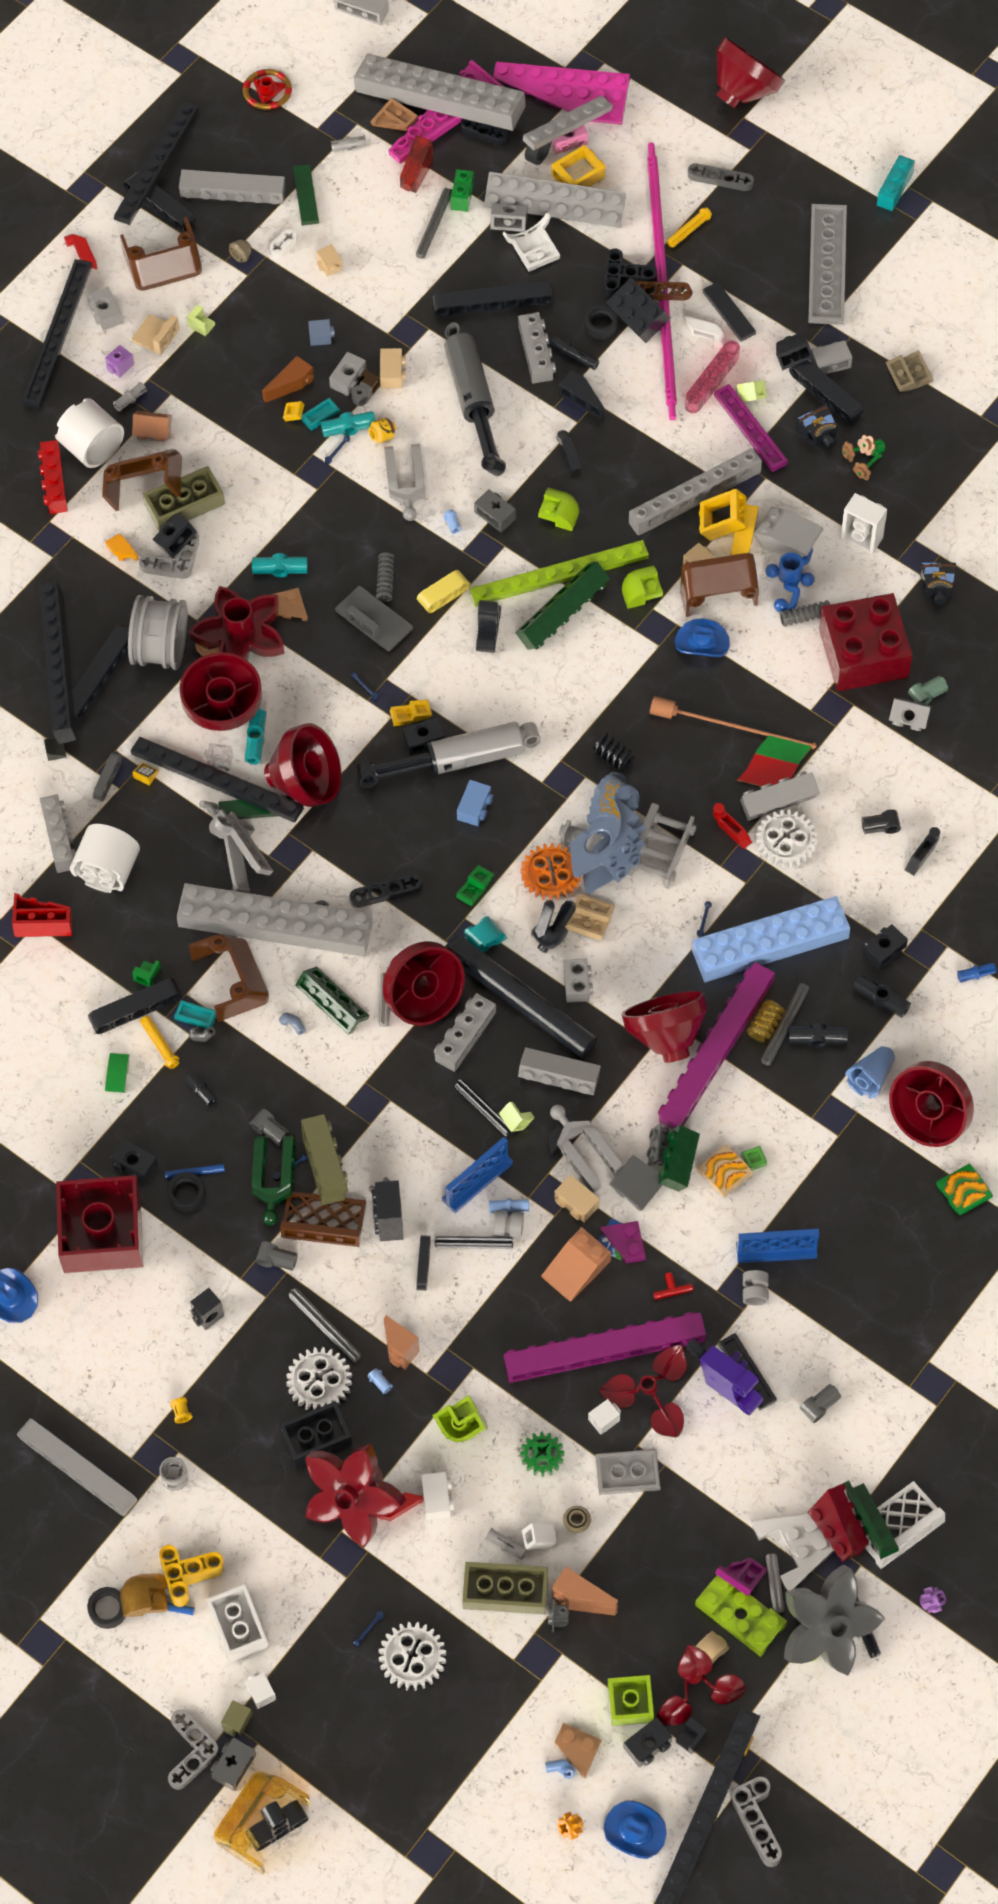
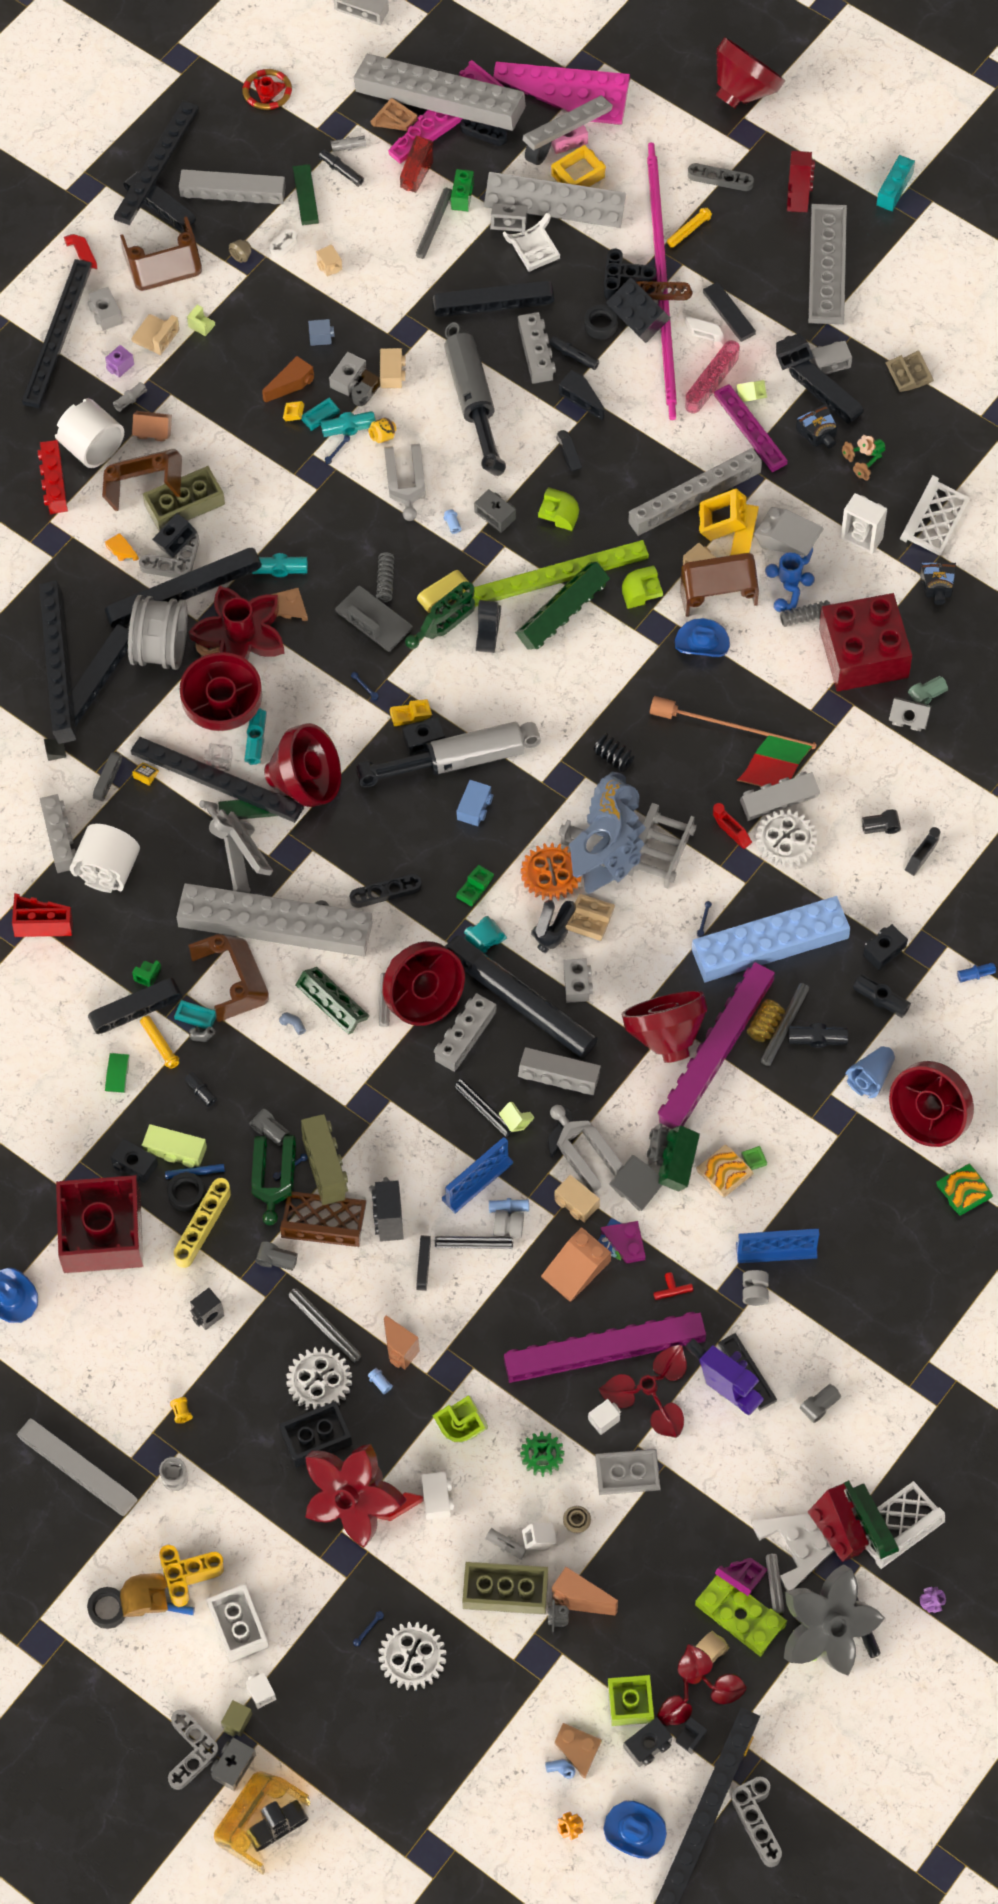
none -> black beam [105,548,262,628]
none -> yellowish green brick [142,1124,207,1168]
none -> light yellow beam [174,1178,231,1268]
none -> black pin [319,149,364,187]
none -> dark green piece [405,581,475,649]
none -> dark red wedge [787,151,815,212]
none -> white fence [900,475,970,556]

